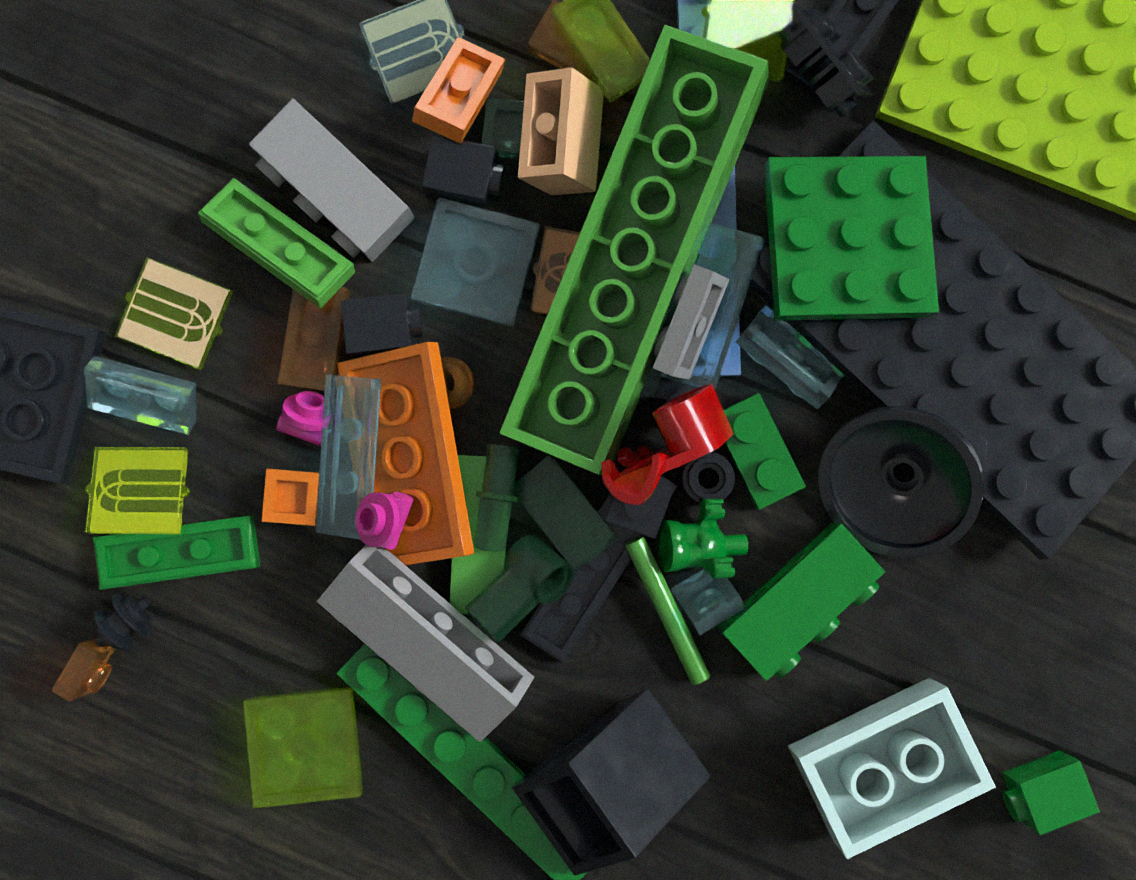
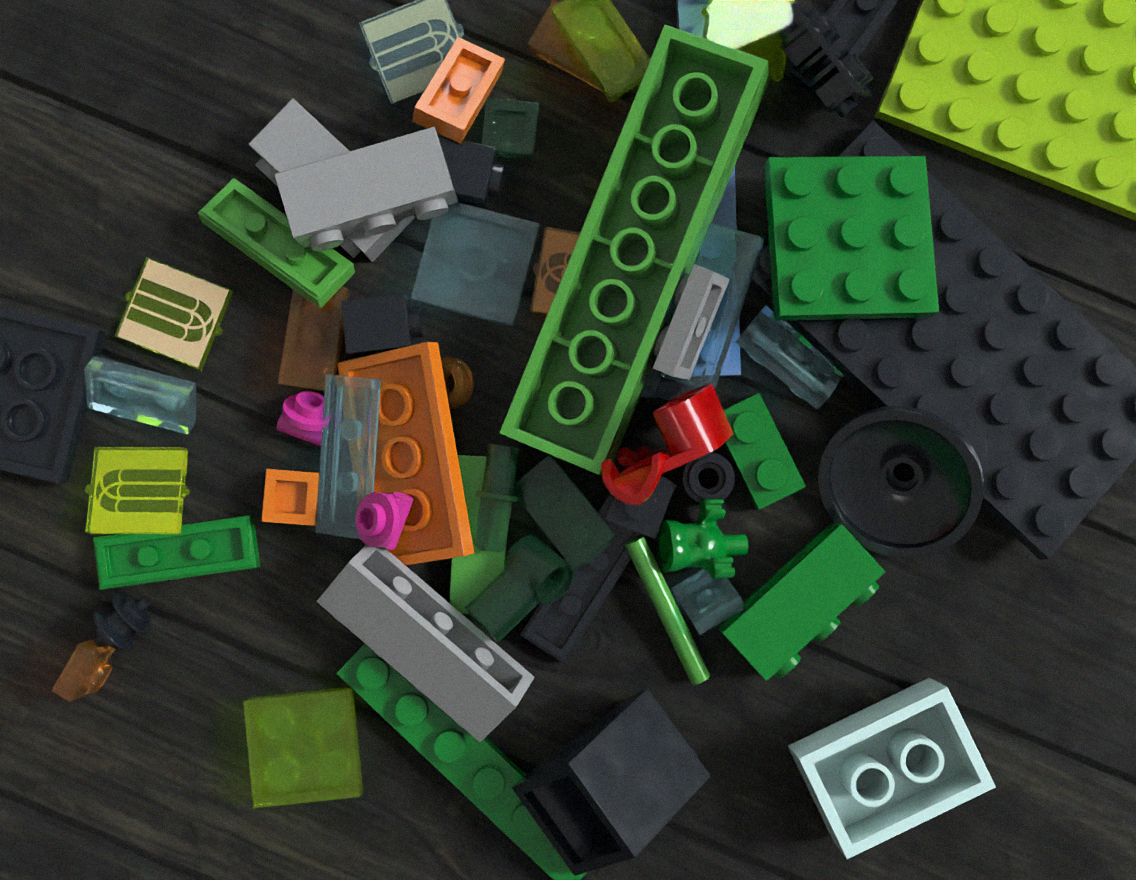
light nougat brick [518,67,604,195] -> none
green brick [1002,750,1100,835] -> none
none -> light grey brick [274,126,458,251]

